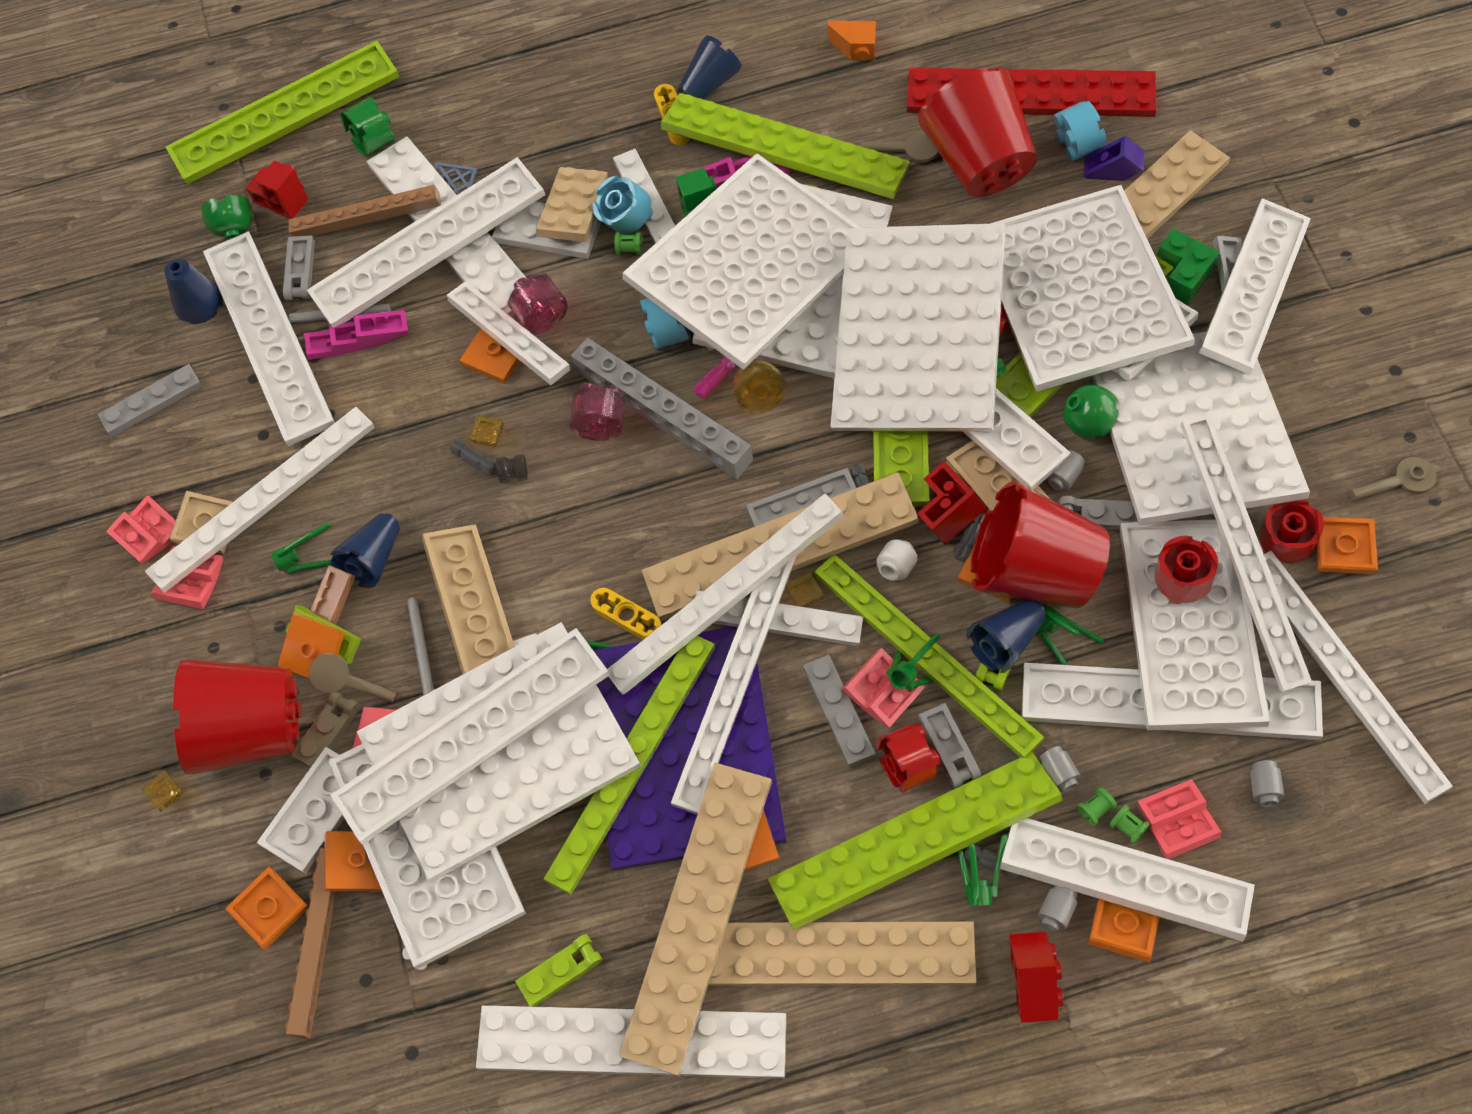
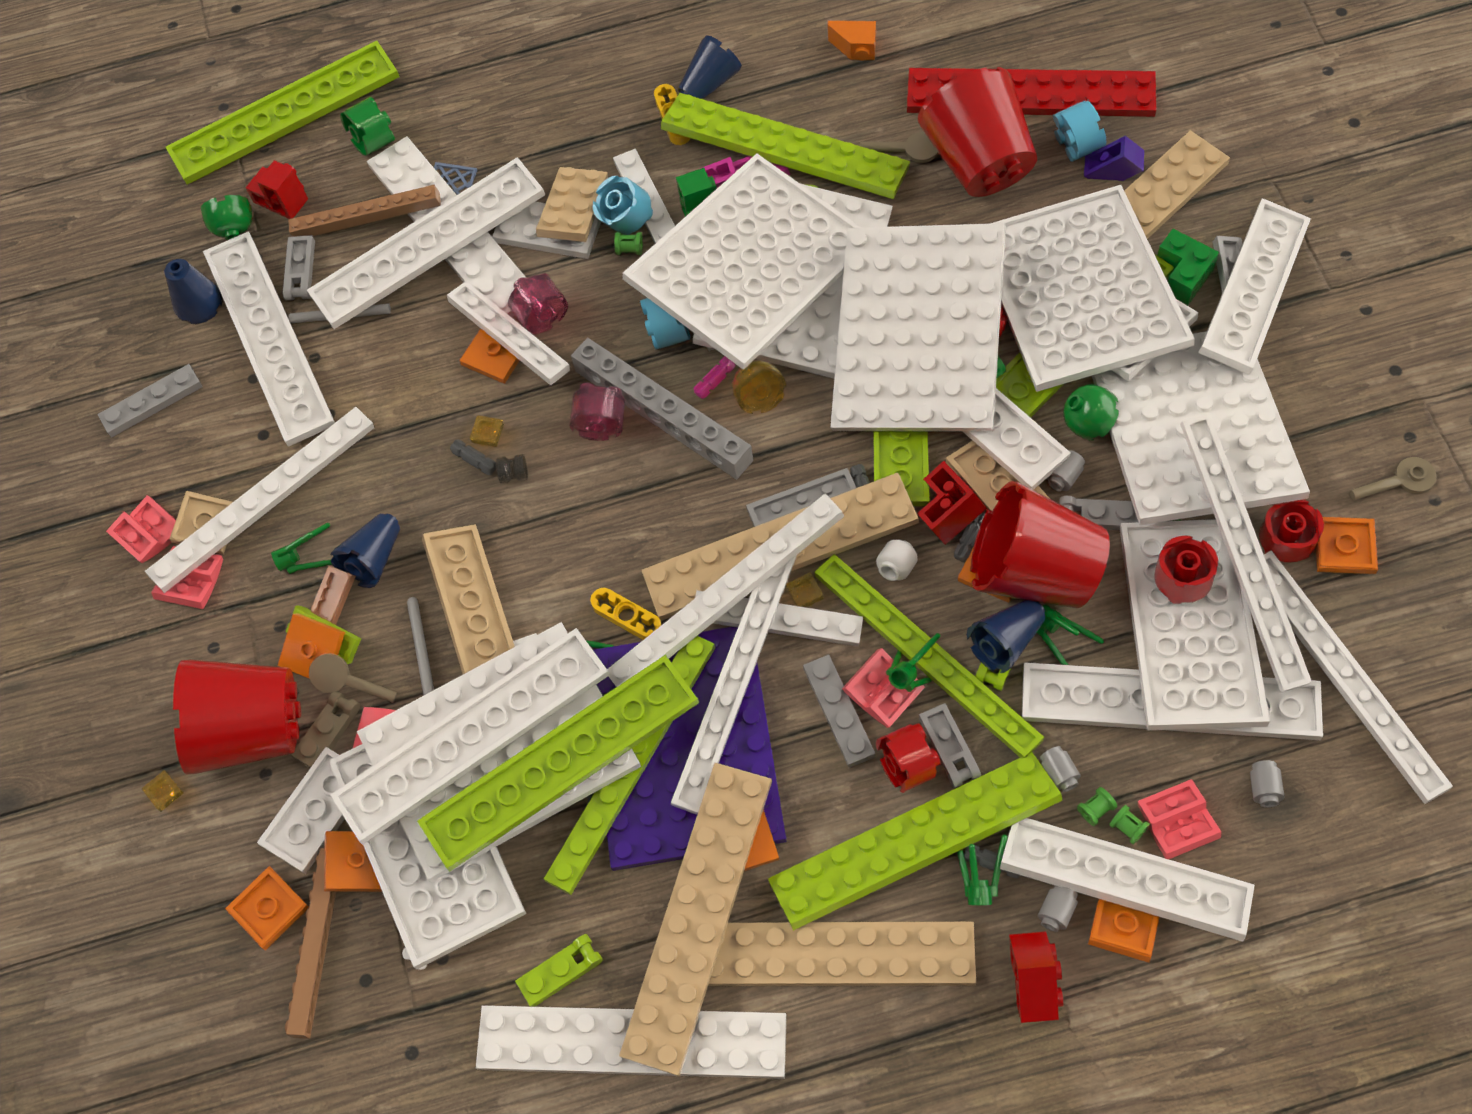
dark pink slope [304,310,408,360] -> none
none -> lime plate [417,654,699,872]

